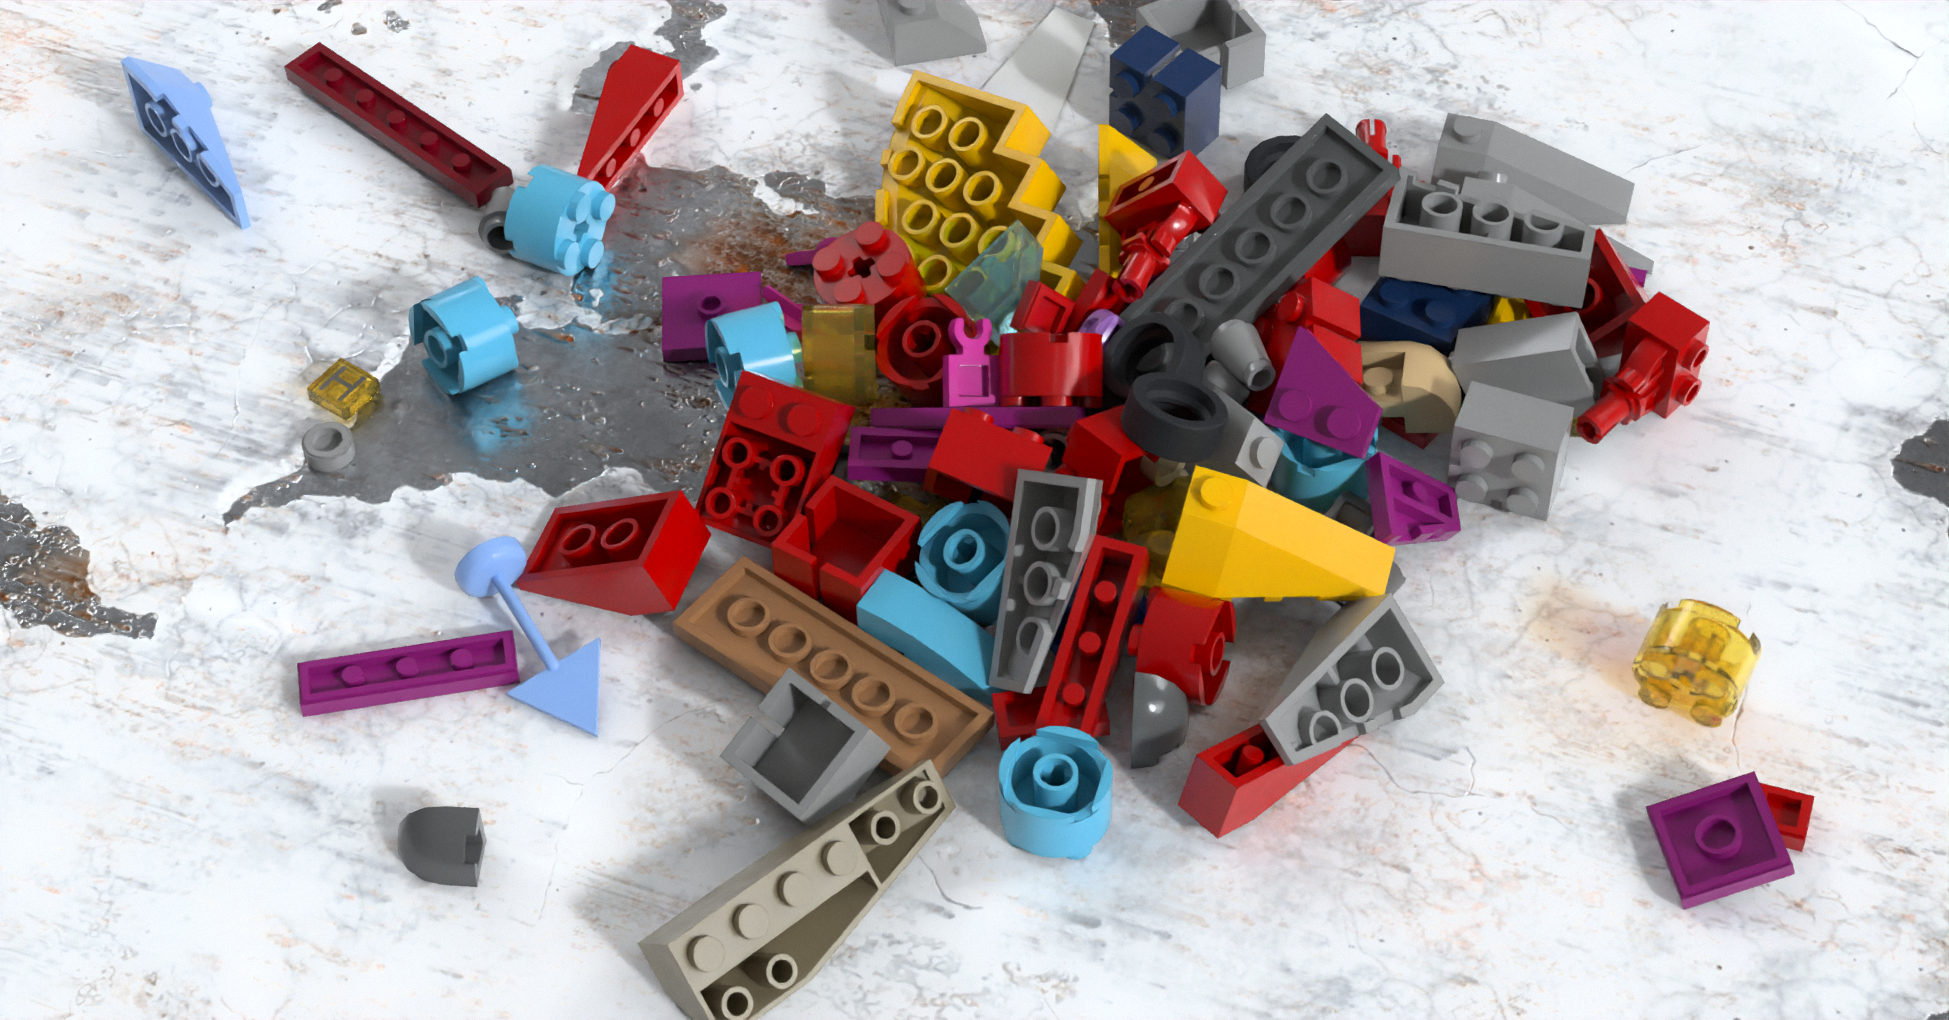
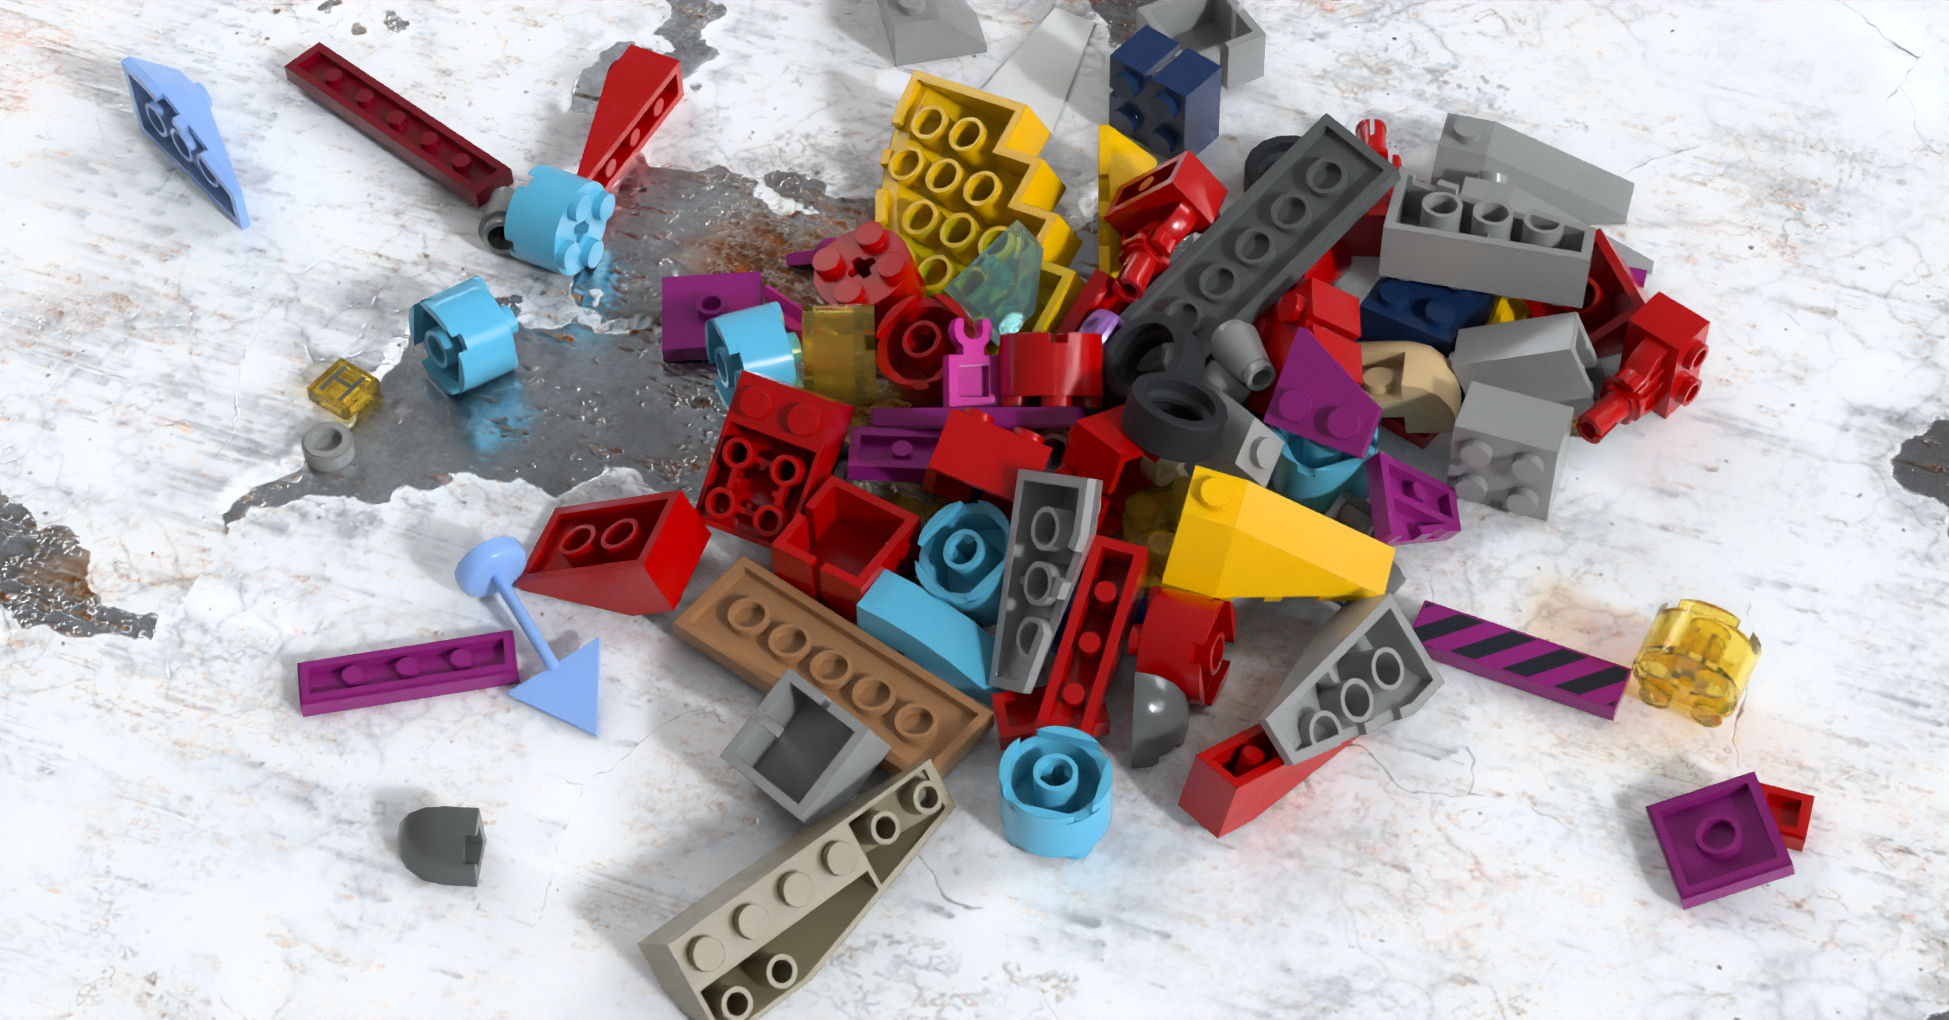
red tile [1009,280,1076,334] -> none
none -> magenta tile [1412,600,1632,721]

